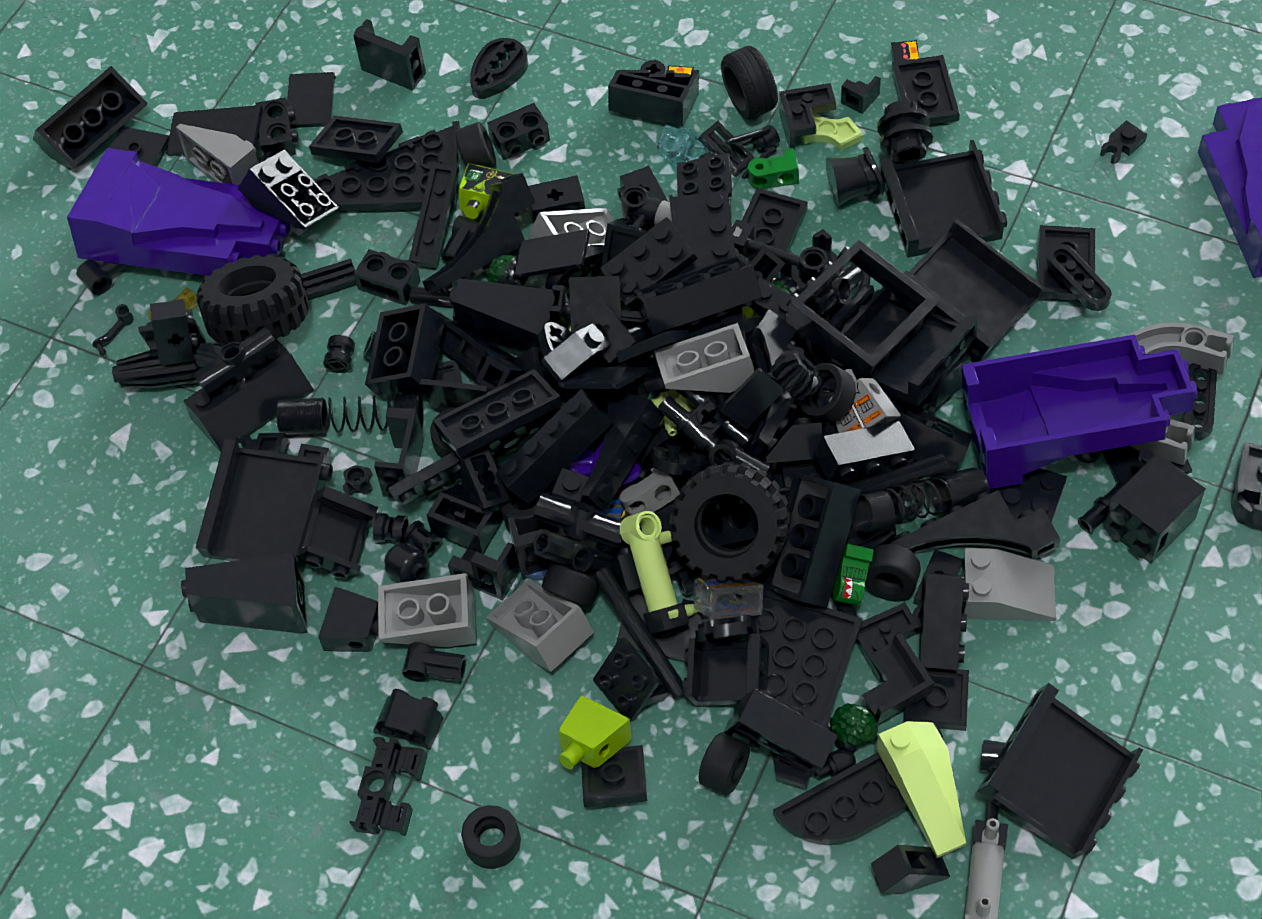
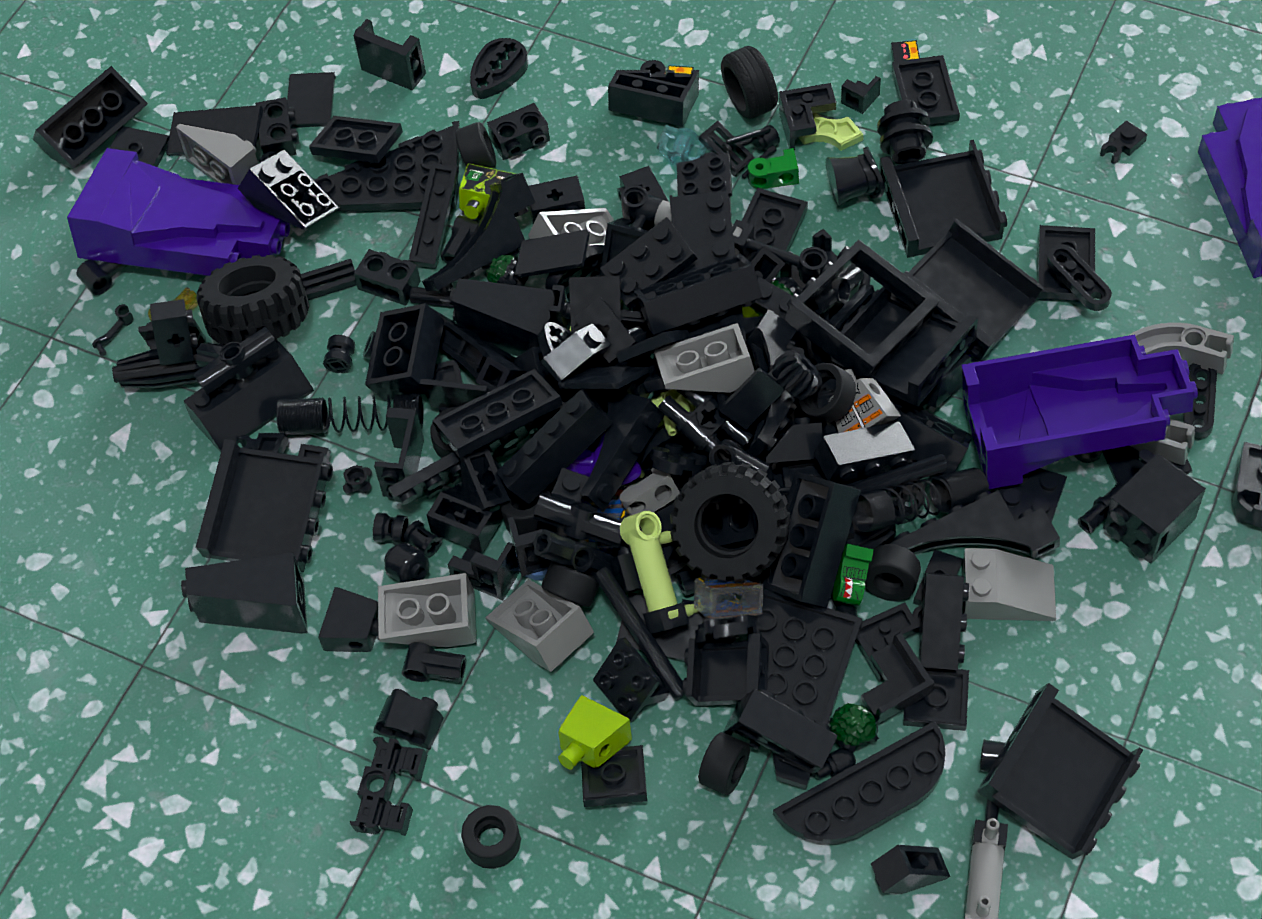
black panel [296,486,378,579] -> none
yellowish green wedge [877,721,966,858] -> none

